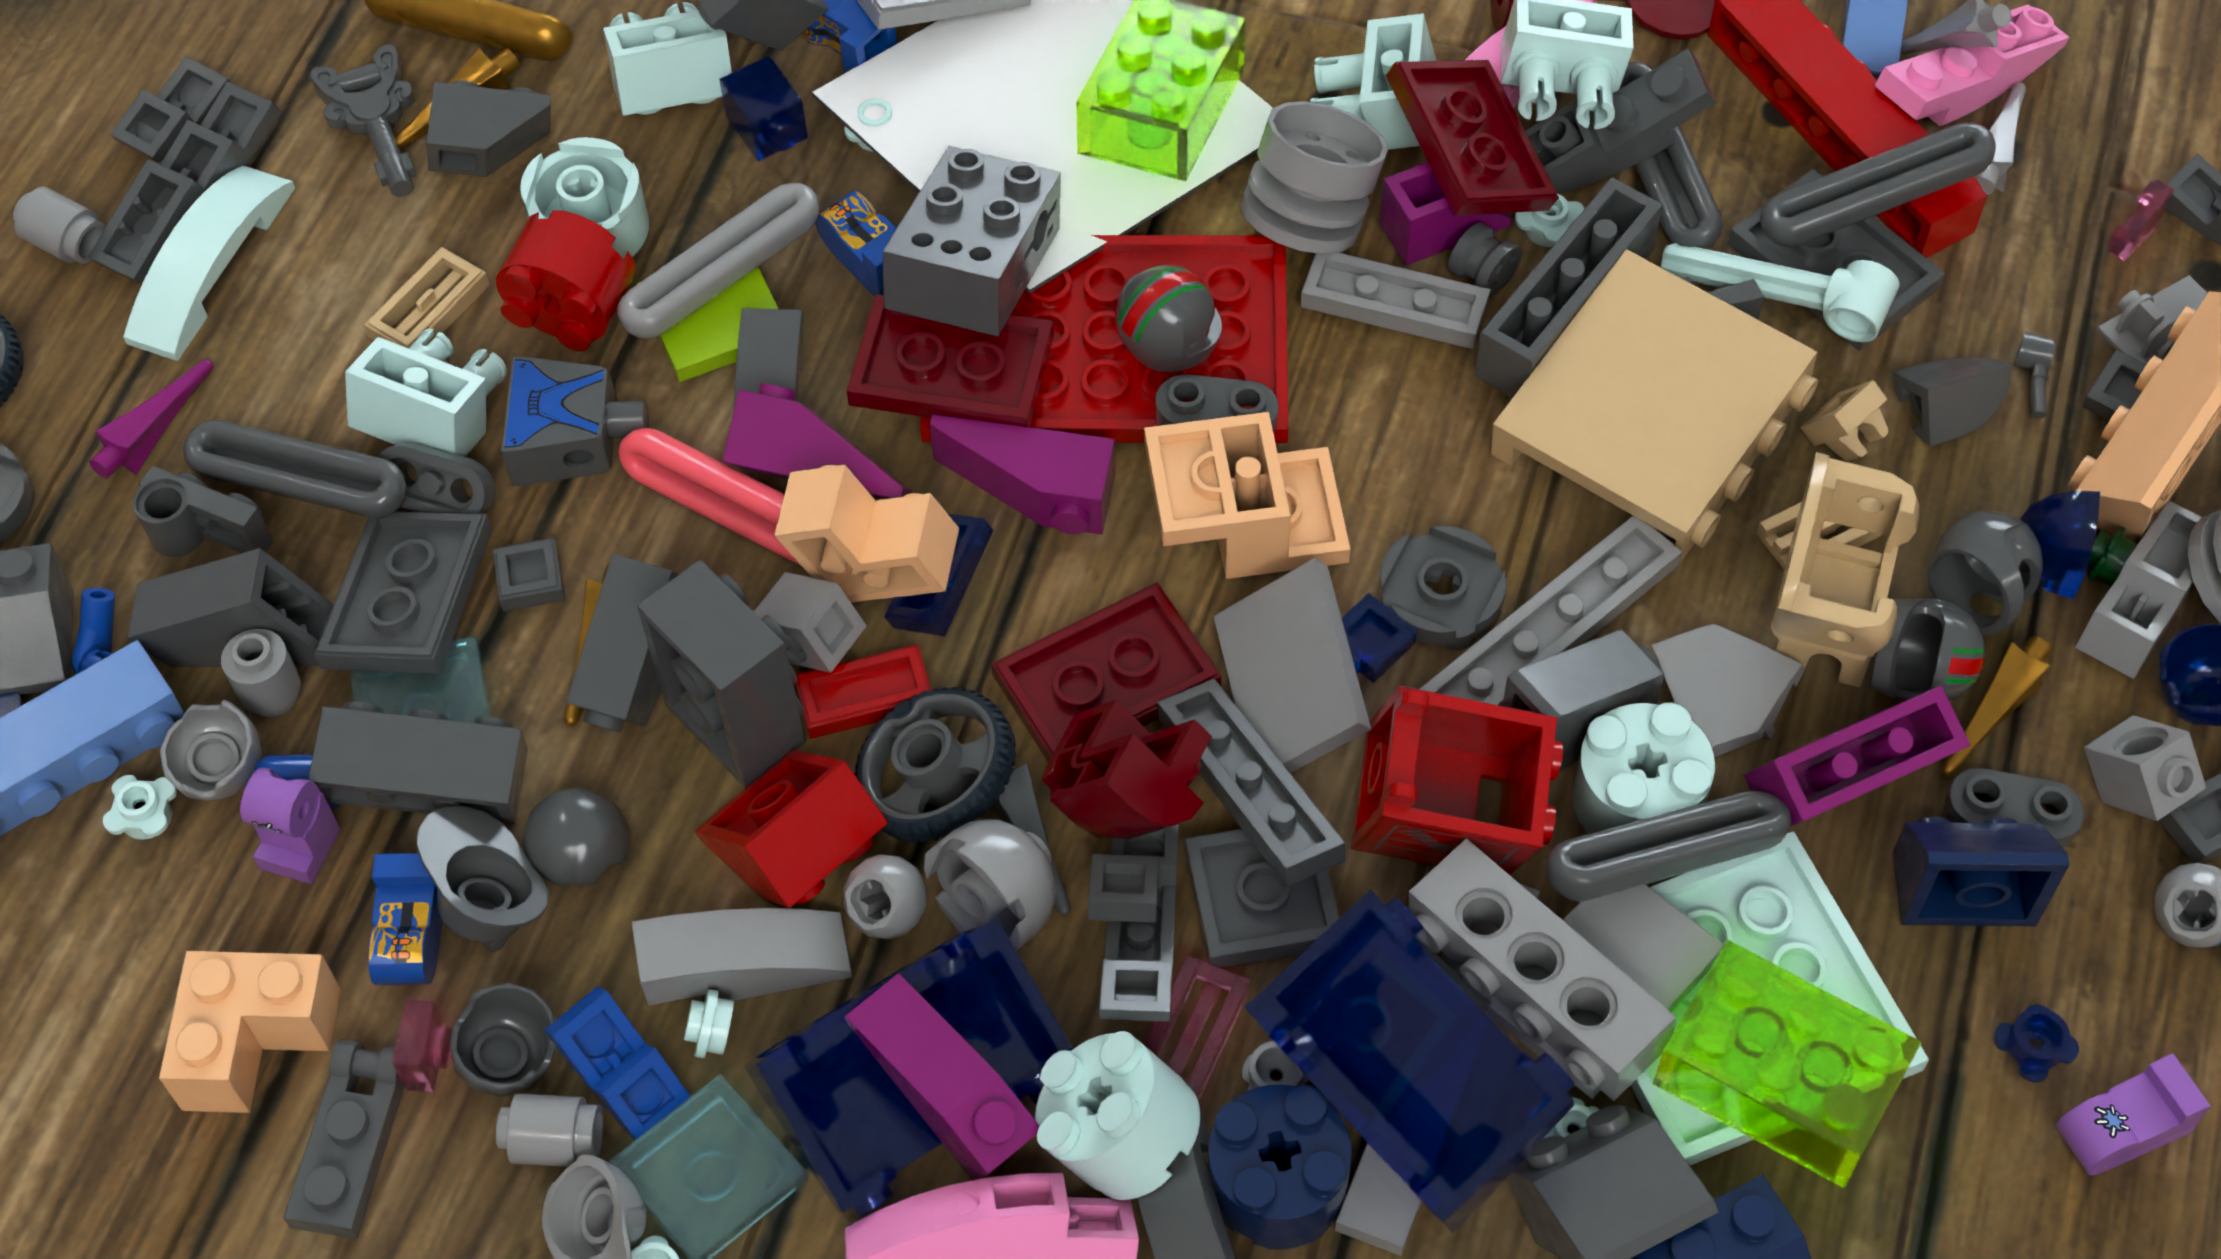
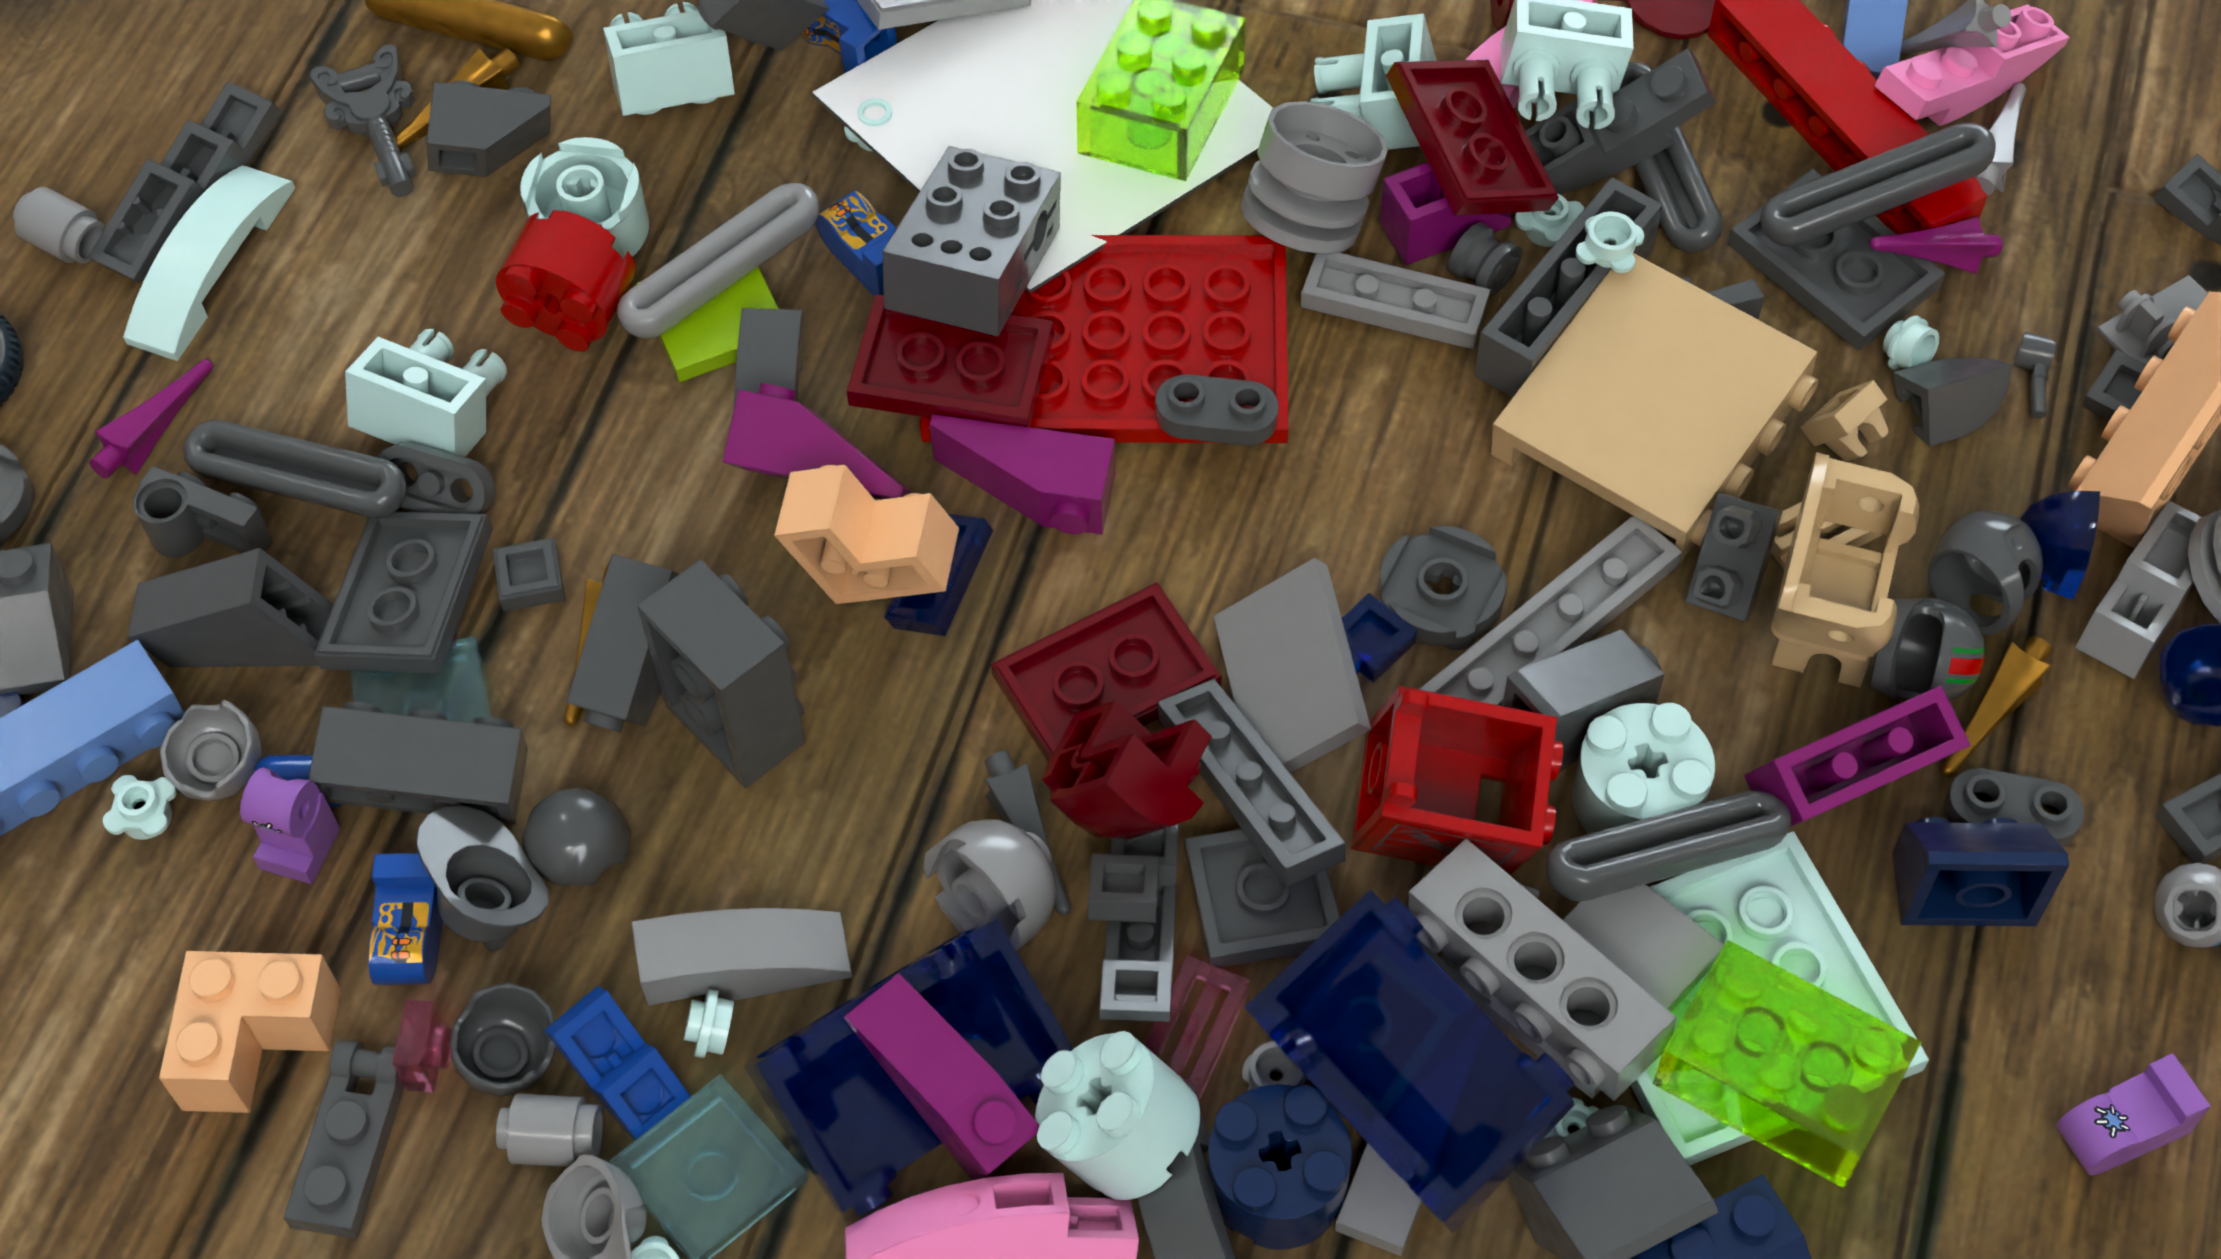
blue arm [71,588,115,675] -> none
dark grey slope [110,56,233,163] -> none
light grey brick [221,629,301,717] -> none
tan tile [364,247,490,348] -> none
dark grey torso [501,356,649,486] -> none
coral piece [618,428,801,566] -> none
red slope [694,749,888,909] -> none
clear blue brick [719,56,808,161] -> none
light grey brick [754,572,867,673] -> none
red tile [795,644,931,739] -> none
light grey piece [843,854,927,939] -> none
dark grey wheel [854,687,1016,843] -> none
dark grey helmet [1115,265,1222,373] -> none
light nougat bracket [1144,412,1351,579] -> none
light grey slope [1652,624,1805,757] -> none
light aqua axle [1661,243,1900,342] -> none
clear blue plate [1994,1004,2079,1083] -> none
dark green plate [2082,526,2138,586] -> none
light grey brick [2084,715,2207,821] -> none
clear pink tile [2108,178,2174,261] -> none
none -> light aqua plate [1576,212,1644,273]
none -> dark grey hips [1685,493,1783,621]
none -> magenta piece [1869,217,2003,274]
none -> light aqua plate [1883,315,1939,371]

